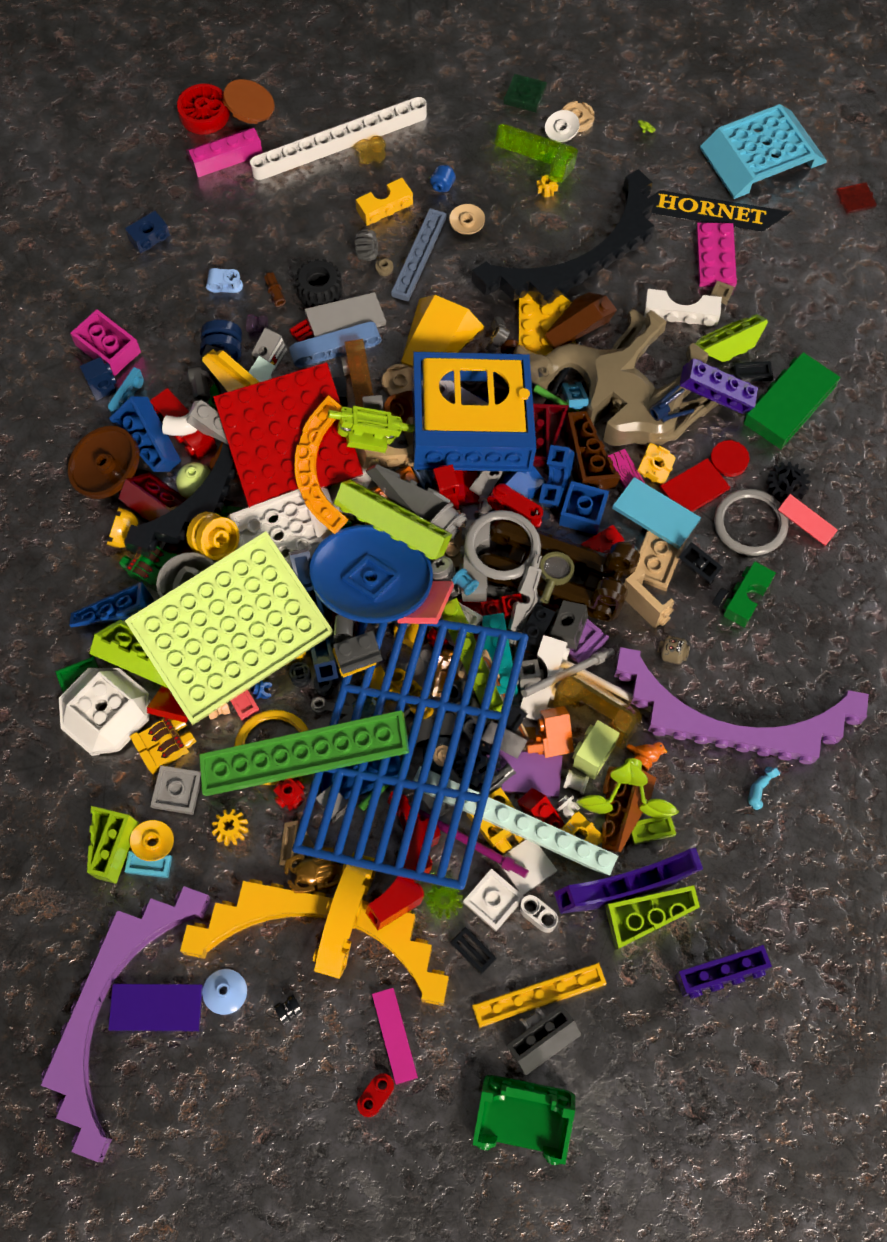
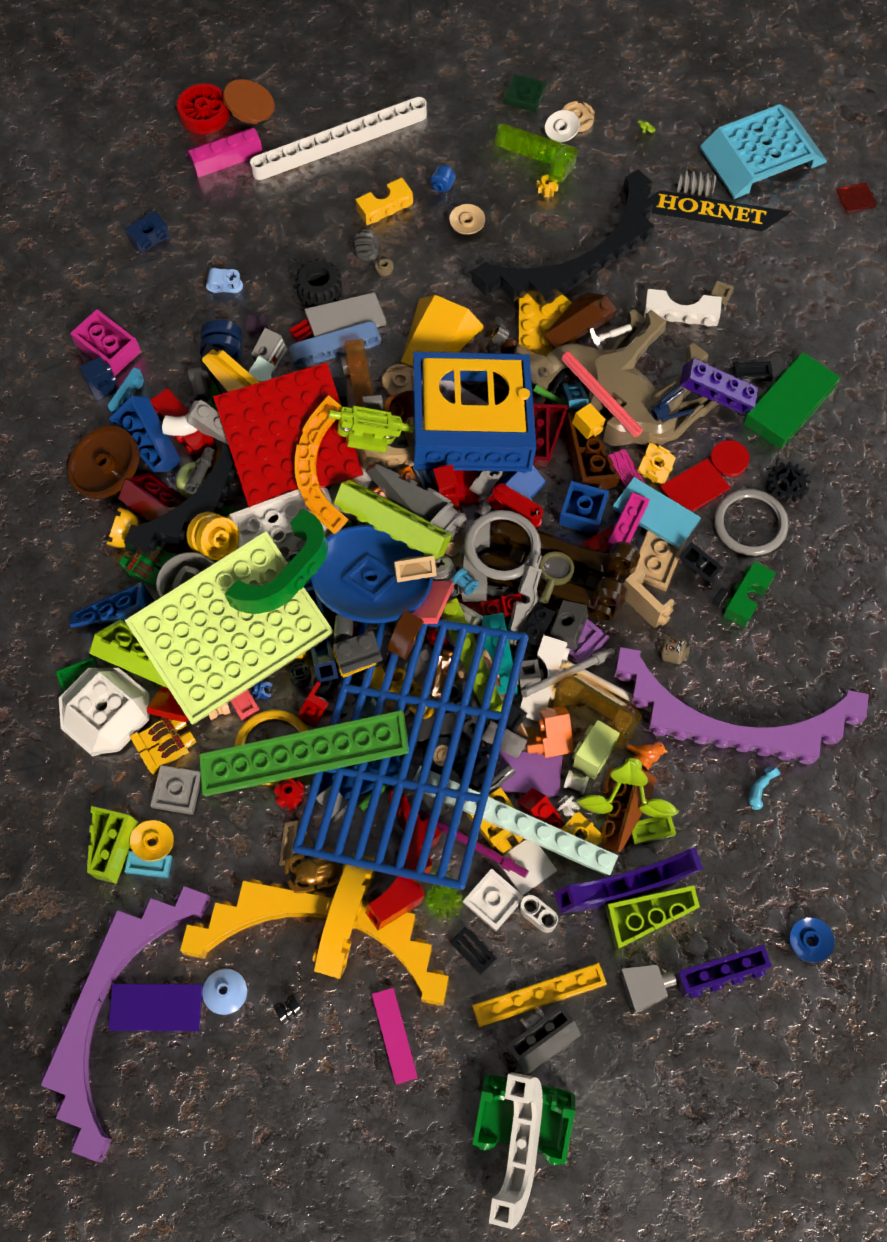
yellow gear [212,809,249,846] -> none
reddish brown axle [264,272,286,307] -> none
clear yellow plate [353,136,386,164] -> none
red plate [357,1073,394,1118] -> none
sand blue plate [391,208,447,302] -> none
blue arch [539,445,575,510] -> none
lime wedge [695,314,768,362] -> none
dark pink plate [696,223,737,287] -> none
coral tile [777,494,838,546] -> none
none -> dark grey pin [184,447,216,494]
none -> green arch [225,509,328,614]
none -> red panel [297,681,328,727]
none -> reddish brown slope [387,610,424,660]
none -> tan slope [394,555,437,582]
none -> white arch [489,1072,543,1229]
none -> coral axle [562,351,643,437]
none -> yellow brick [572,403,606,439]
none -> white piece [589,324,632,350]
none -> dark pink tile [607,492,650,546]
none -> light grey torso [619,965,677,1014]
none -> light grey piece [677,169,716,197]
none -> blue dish [789,917,835,963]

